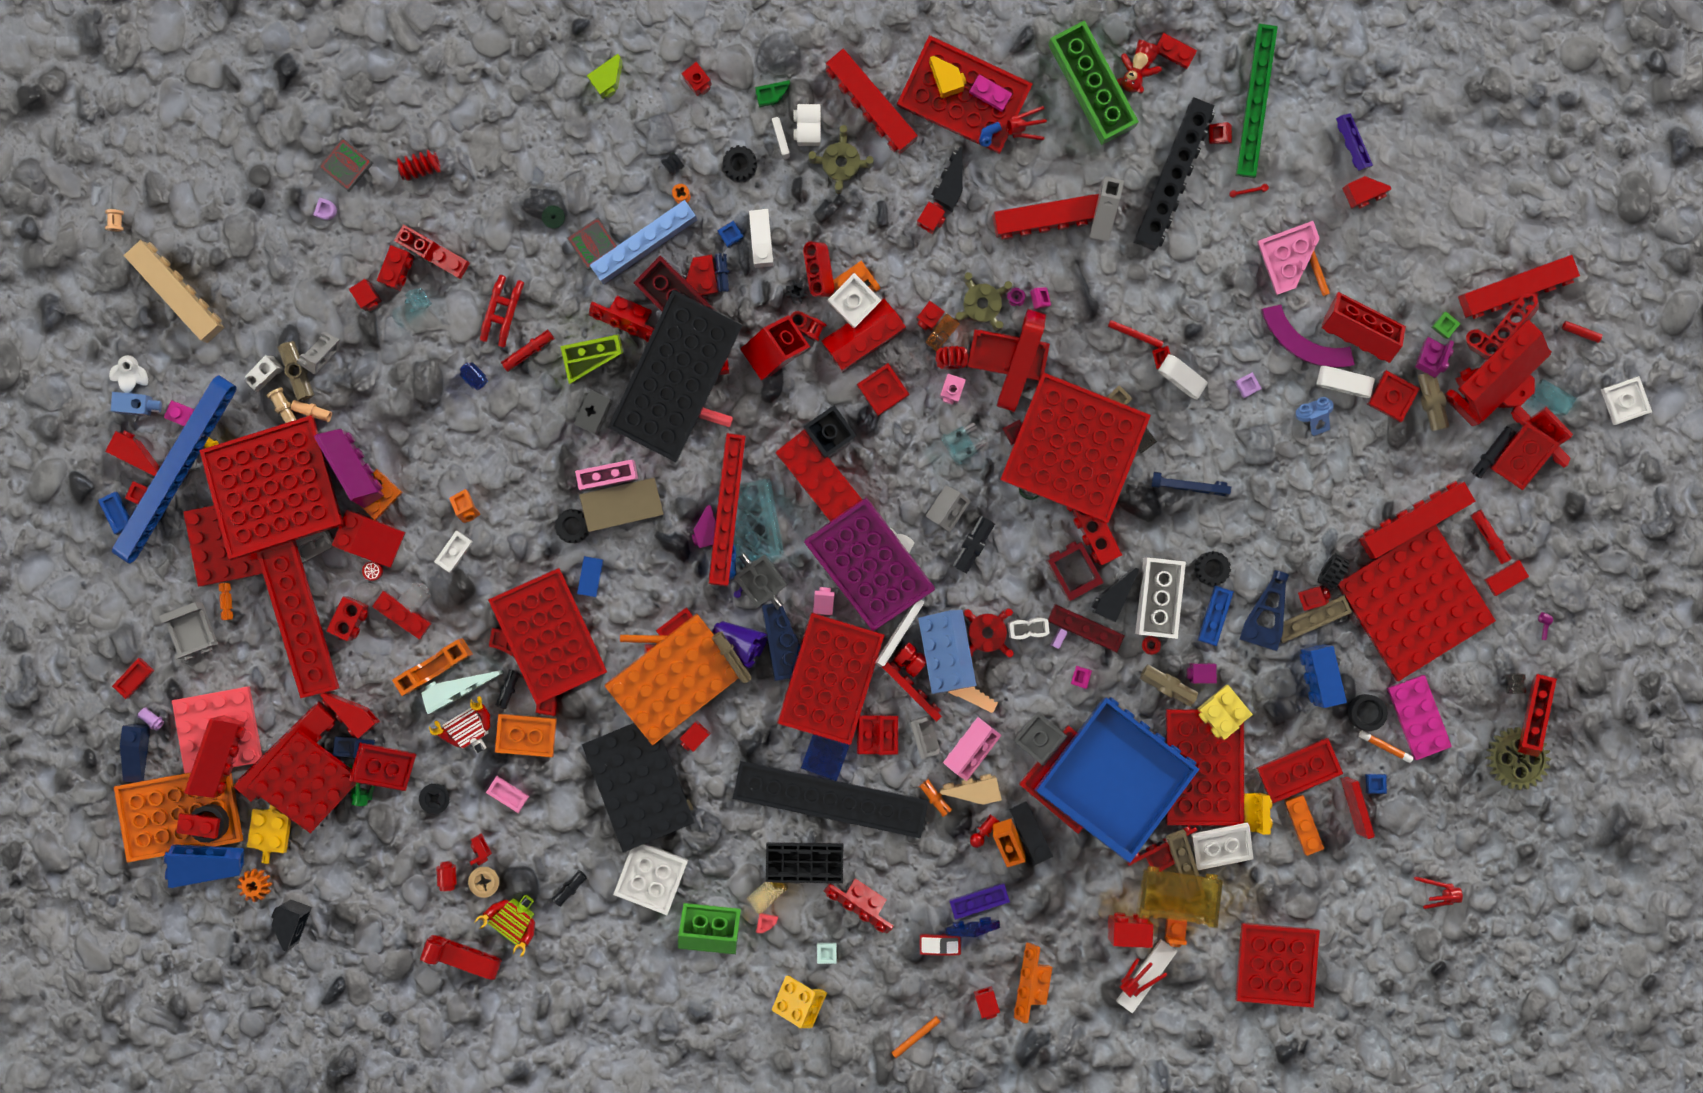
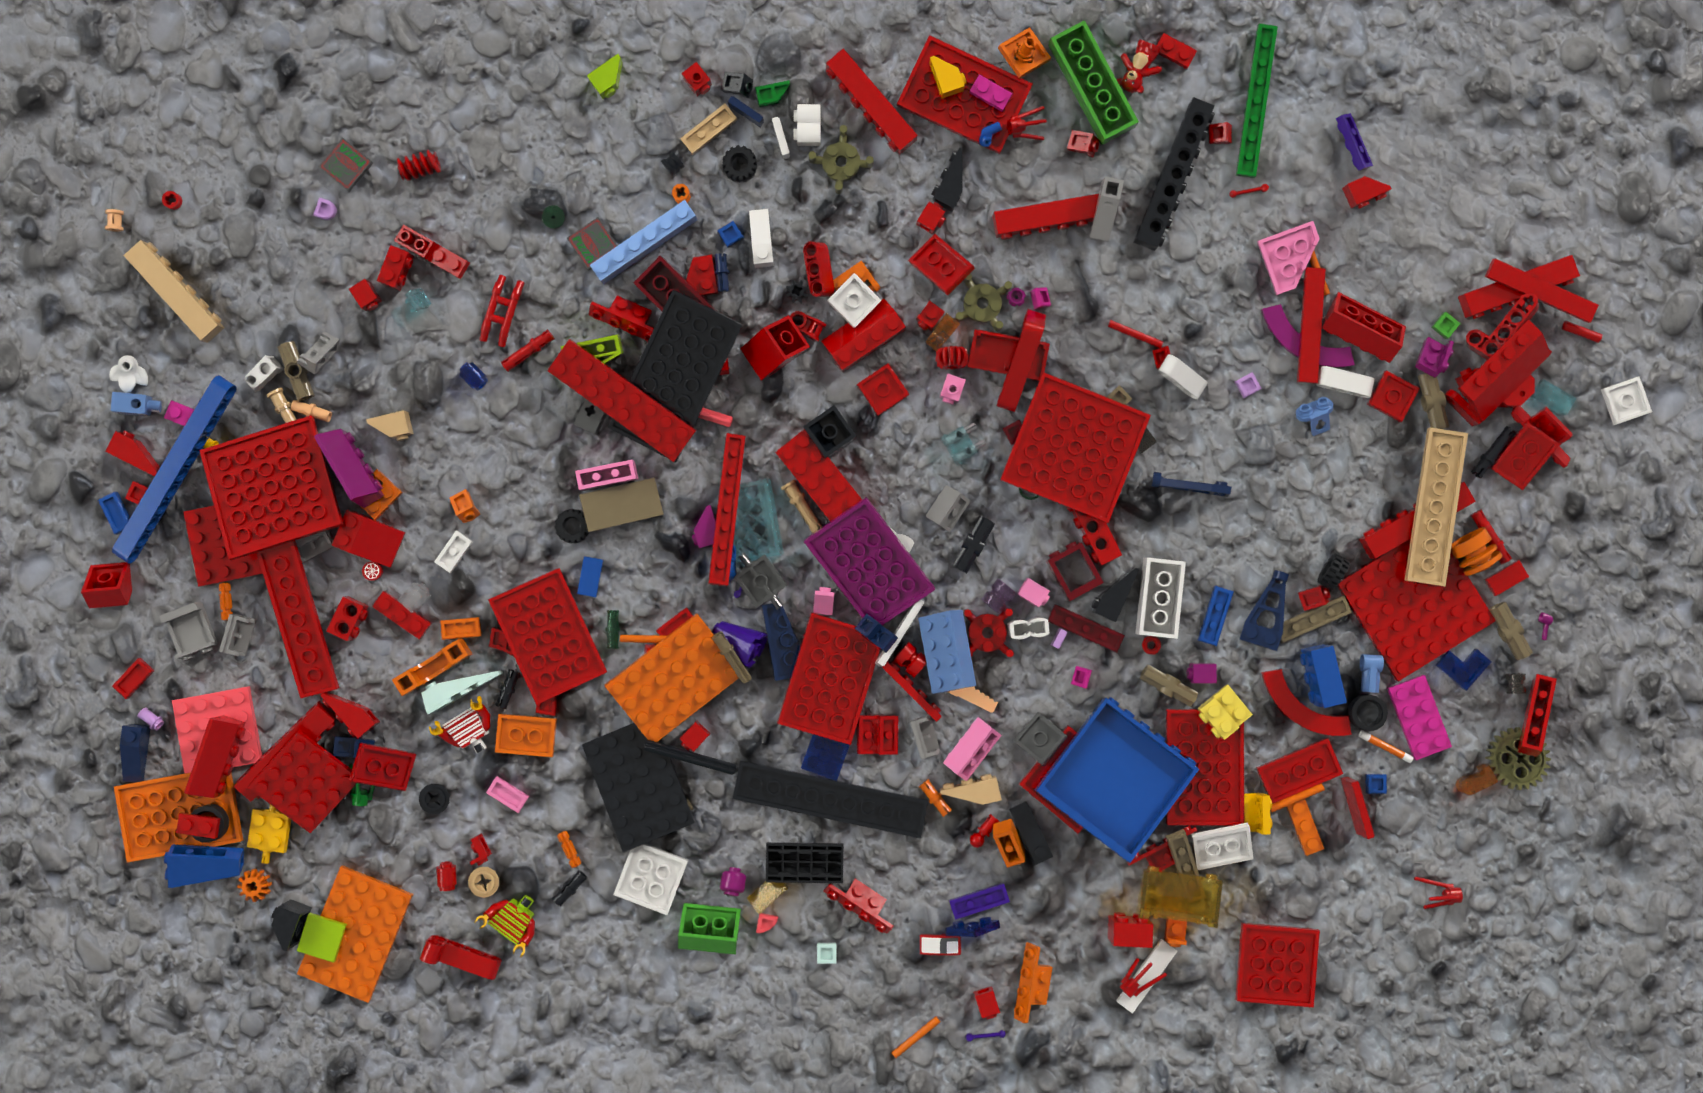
yellow bracket [772,975,827,1028] -> none
black tyre [1194,551,1231,586] -> none
none -> red slope [81,562,132,609]
none -> red bush [162,191,183,210]
none -> light grey hinge [219,614,257,656]
none -> orange plate [297,865,413,1003]
none -> lime tile [297,913,347,963]
none -> tan slope [366,410,414,441]
none -> orange plate [440,617,481,640]
none -> red plate [547,339,697,462]
none -> orange axle [557,831,581,868]
none -> clear green pin [605,610,621,649]
none -> black axle [643,740,736,775]
none -> tan plate [680,103,737,155]
none -> magenta head [720,867,746,896]
none -> black bracket [721,71,753,98]
none -> dark blue tile [728,96,764,128]
none -> tan pin [781,479,822,534]
none -> dark blue slope [855,614,898,653]
none -> red tile [908,234,975,295]
none -> dark purple hinge [966,1030,1006,1042]
none -> clear purple wheel [981,579,1017,614]
none -> orange plate [998,27,1051,79]
none -> bright pink slope [1016,578,1050,607]
none -> red bracket [1067,130,1099,158]
none -> red tile [1261,669,1352,736]
none -> orange bar [1270,783,1325,813]
none -> red tile [1297,267,1326,384]
none -> medium blue piece [1359,654,1384,693]
none -> tan plate [1405,427,1468,586]
none -> clear blue plate [1436,649,1492,691]
none -> orange wheel [1451,527,1502,576]
none -> clear orange leg [1456,763,1498,795]
none -> red tile [1485,258,1599,323]
none -> dark tan piece [1489,602,1533,660]

